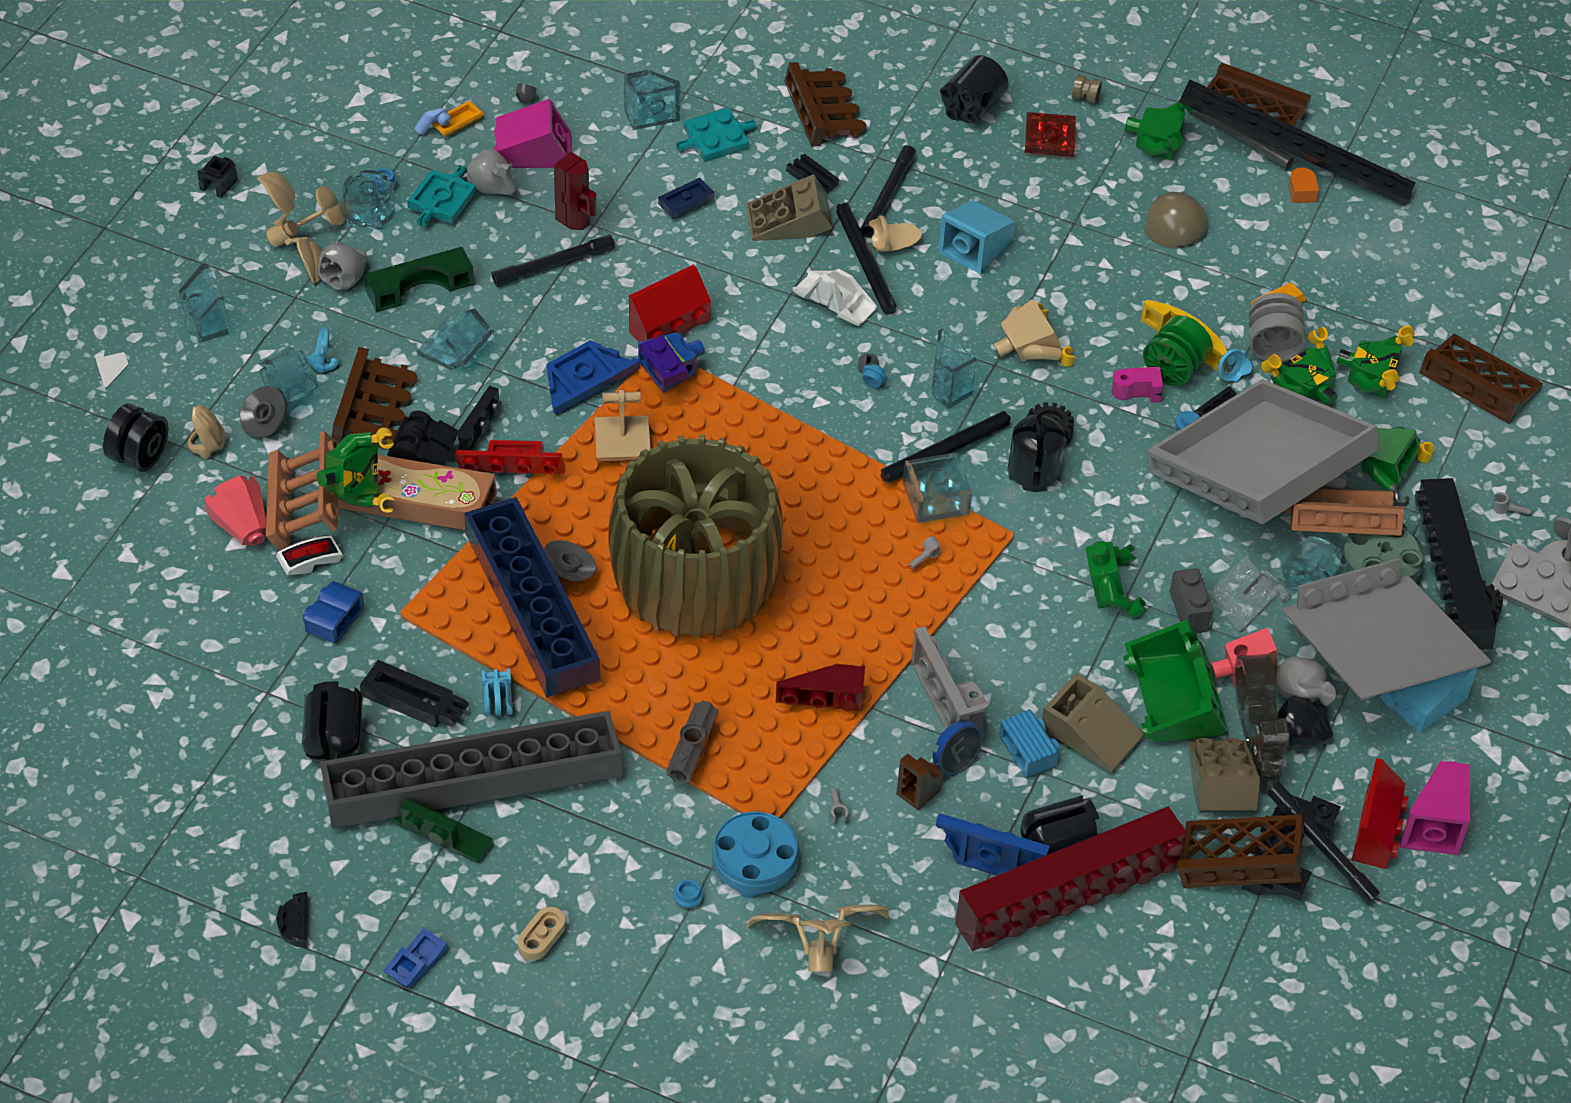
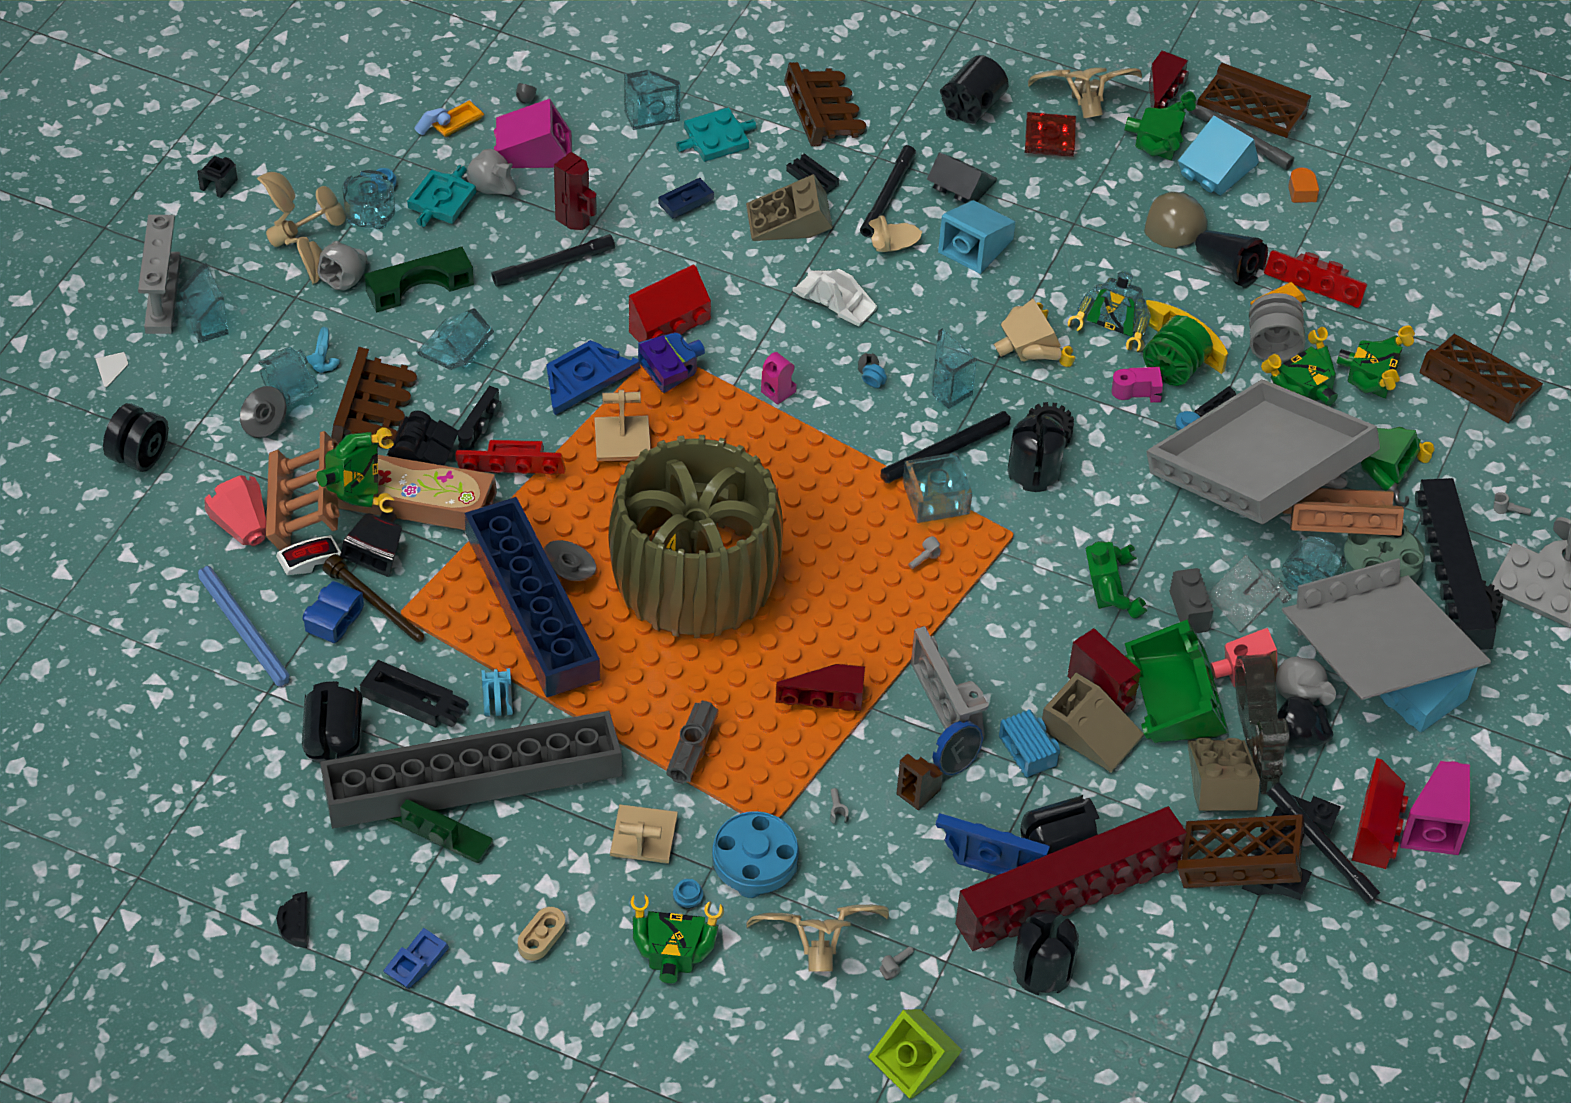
tan piece [187,405,225,460] -> none
black axle [836,202,897,315] -> none
black plate [1179,79,1416,206] -> none
medium azure piece [1218,349,1254,382] -> none
none -> light grey fence [138,215,181,334]
none -> medium blue axle [198,566,290,687]
none -> dark brown piece [322,554,424,642]
none -> black torso [340,511,402,577]
none -> tan plate [610,804,678,864]
none -> torso [630,895,724,984]
none -> dark pink leg [761,352,797,405]
none -> lime slope [868,1009,962,1099]
none -> light grey hand [879,946,914,980]
none -> black slope [927,152,997,203]
none -> black cylinder [1013,911,1079,995]
none -> tan plant [1028,68,1142,118]
none -> torso [1067,271,1151,352]
none -> dark red brick [1067,628,1141,714]
none -> dark red slope [1149,50,1189,109]
none -> medium azure slope [1178,116,1259,196]
none -> black cone [1195,230,1268,287]
none -> red bracket [1264,250,1367,308]

